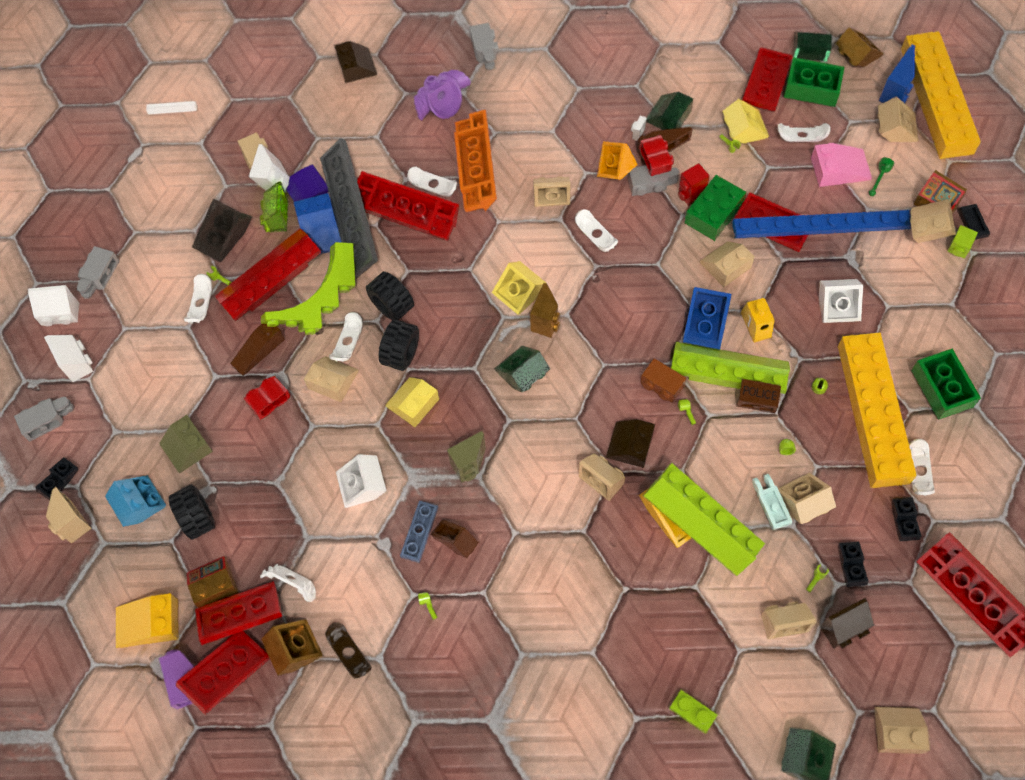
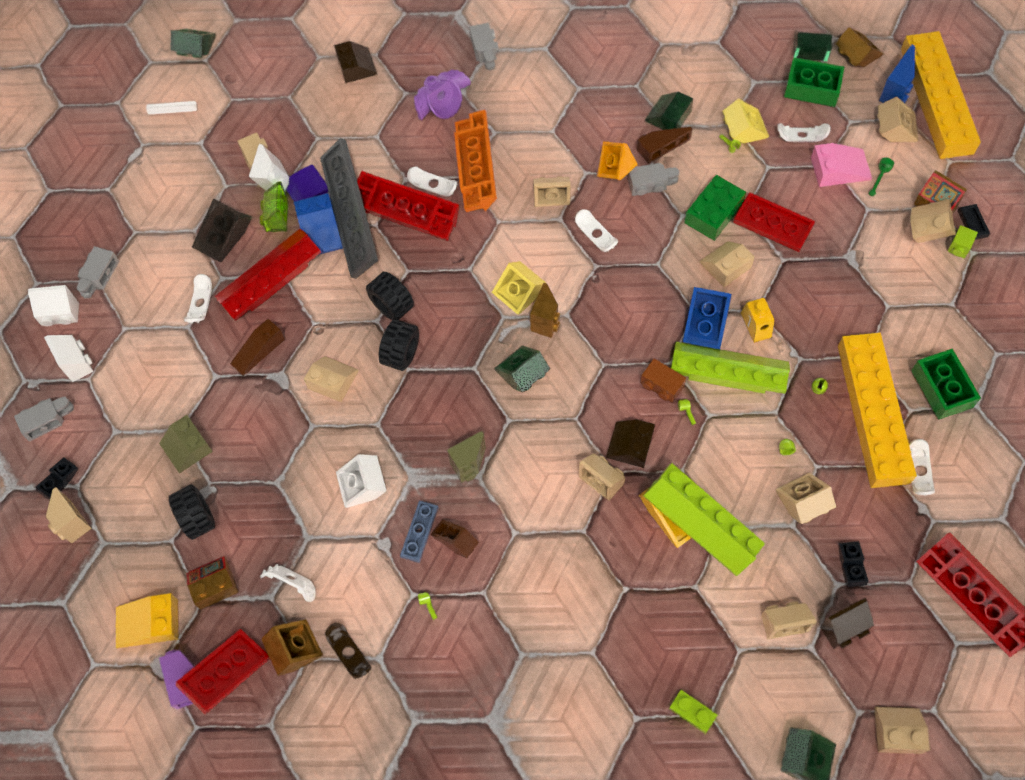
dark azure slope [105,475,166,527] -> none
red plate [195,581,283,645] -> none
lime hand [206,266,231,285] -> none
red brick [244,376,291,420] -> none
lime arch [261,242,356,335] -> none
white piece [329,312,363,362] -> none
light yellow slope [386,377,439,427] -> none
white plate [631,116,647,141] -> none
red brick [639,135,674,176] -> none
red brick [678,163,710,206] -> none
blue plate [732,210,911,238] -> none
reddish brown panel [736,379,781,414] -> none
red plate [742,47,793,112] -> none
light aqua hinge [752,474,793,531] -> none
lime hand [806,564,829,592] -> none
white slope [819,279,863,323] -> none
black slope [892,497,922,541] -> none
none -> clear green slope [170,28,216,58]

